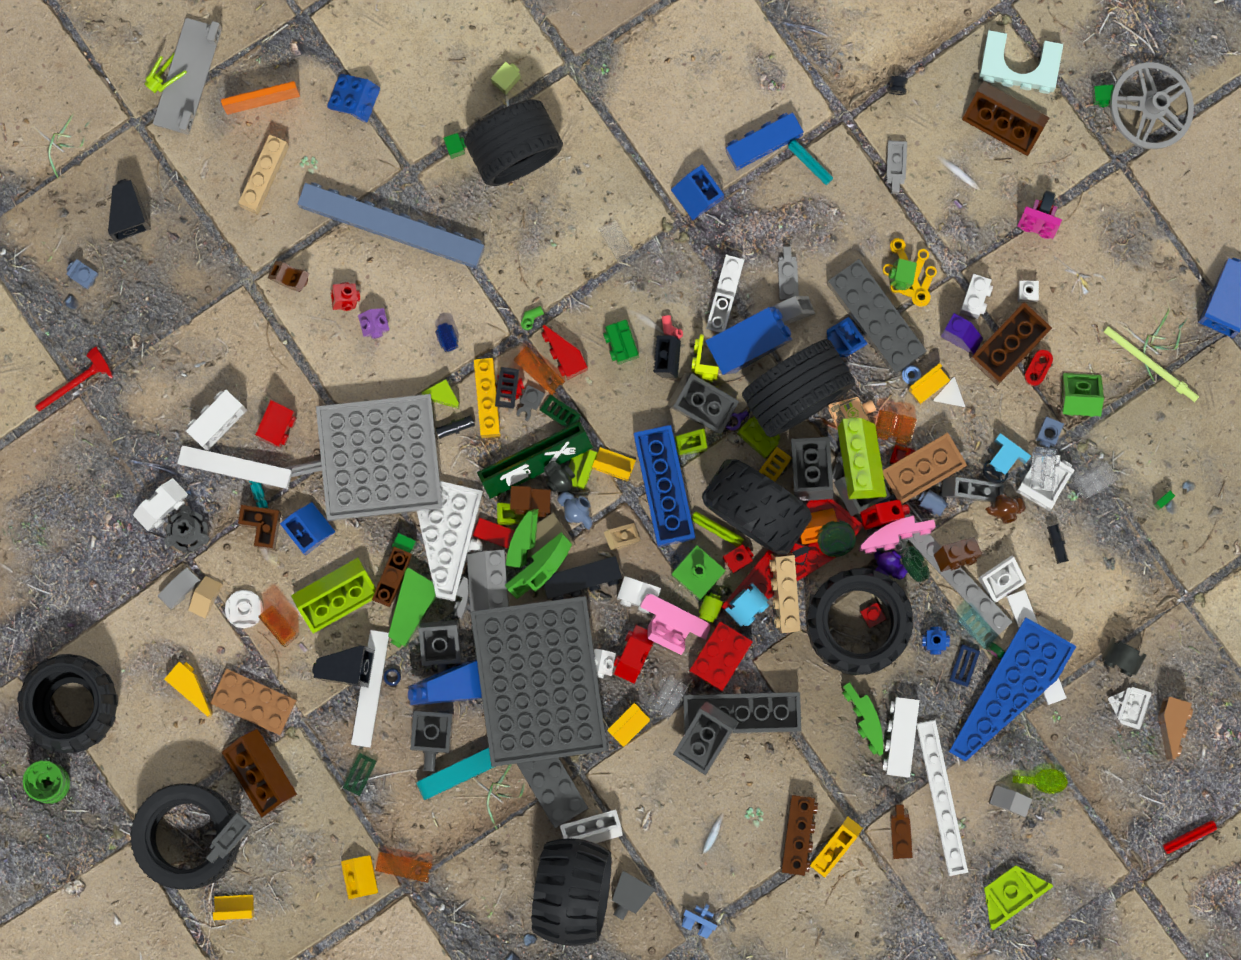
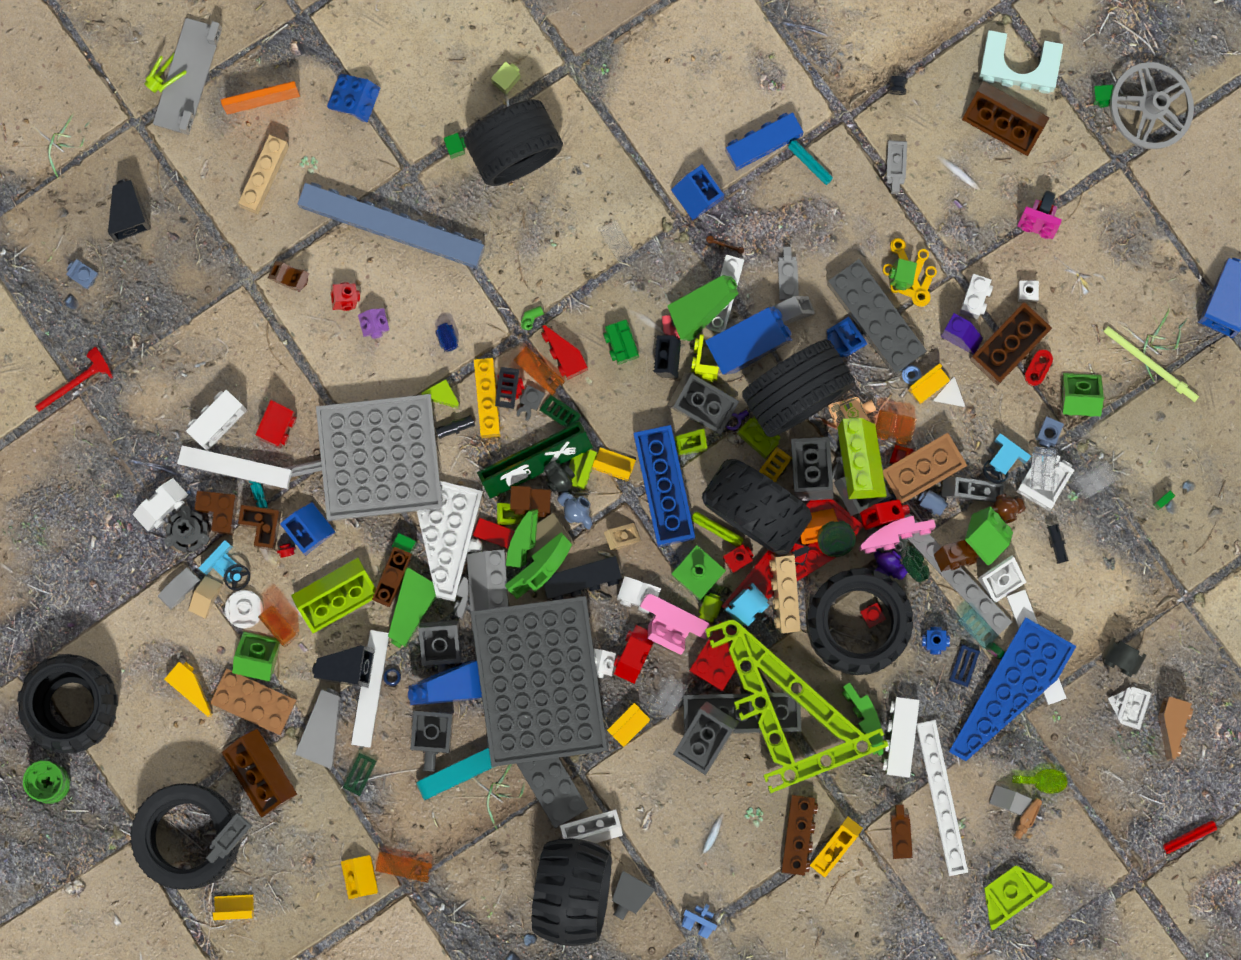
none -> reddish brown brick [195,491,238,535]
none -> medium azure piece [199,540,250,590]
none -> bright green slope [232,631,281,681]
none -> red plate [276,543,296,558]
none -> light grey slope [295,688,341,769]
none -> bright green slope [667,275,739,341]
none -> lime piece [705,620,889,794]
none -> reddish brown hinge [706,236,744,254]
none -> bright green slope [965,506,1013,565]
none -> medium nougat piece [1014,798,1042,840]

